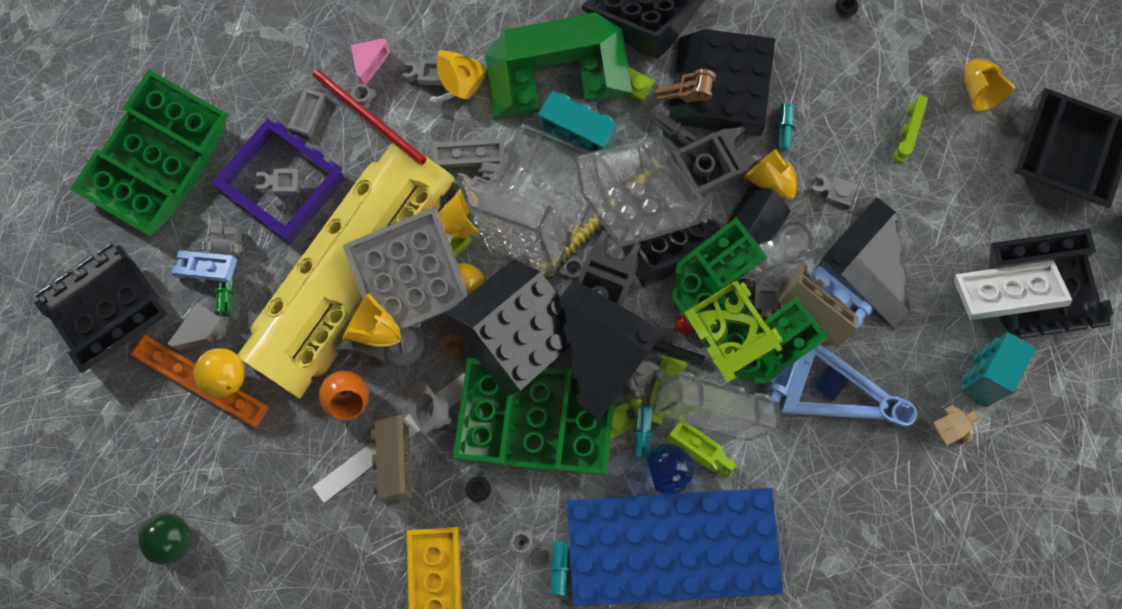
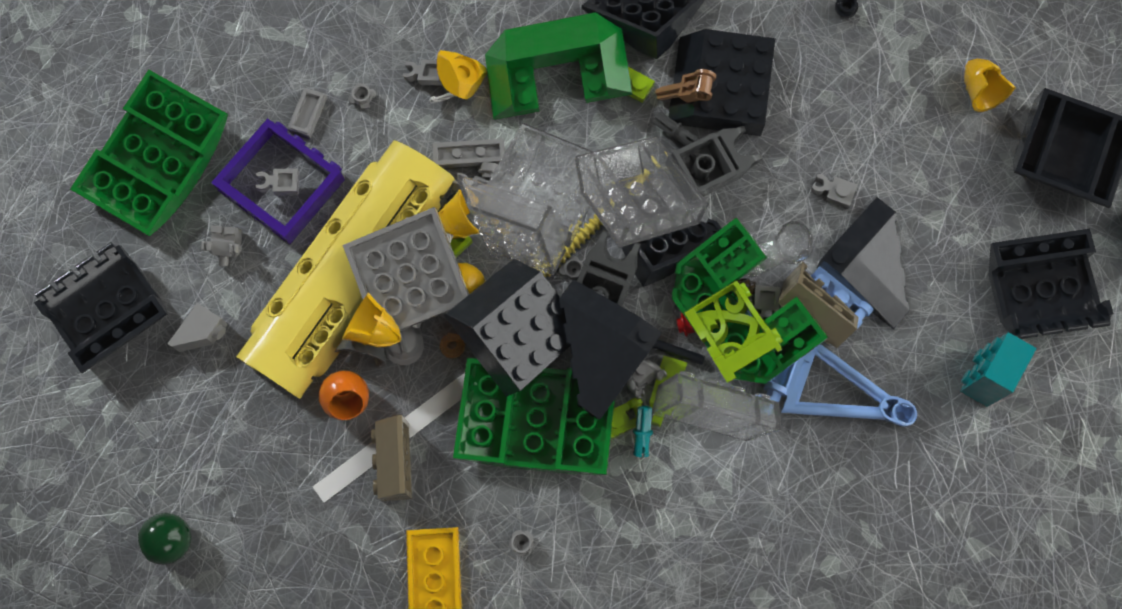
orange tile [130,334,270,428] -> none
light blue plate [171,251,237,282] -> none
yellow helmet [193,348,246,398] -> none
green axle [214,275,234,317] -> none
red piece [313,69,427,165] -> none
bright pink slope [351,38,391,85] -> none
light grey piece [407,381,452,434] -> none
black plate [465,476,491,502] -> none
teal brick [538,91,616,165] -> none
teal axle [549,542,569,595] -> none
blue plate [567,488,783,606] -> none
clear blue helmet [646,443,694,495] -> none
lime hinge [667,419,736,478] -> none
black slope [726,187,791,251] -> none
yellow helmet [743,149,798,200] -> none
teal axle [776,103,796,151] -> none
clear blue plate [813,366,849,401] -> none
lime plate [893,95,928,164] -> none
tan piece [933,405,980,445] -> none
white plate [954,260,1072,320] -> none

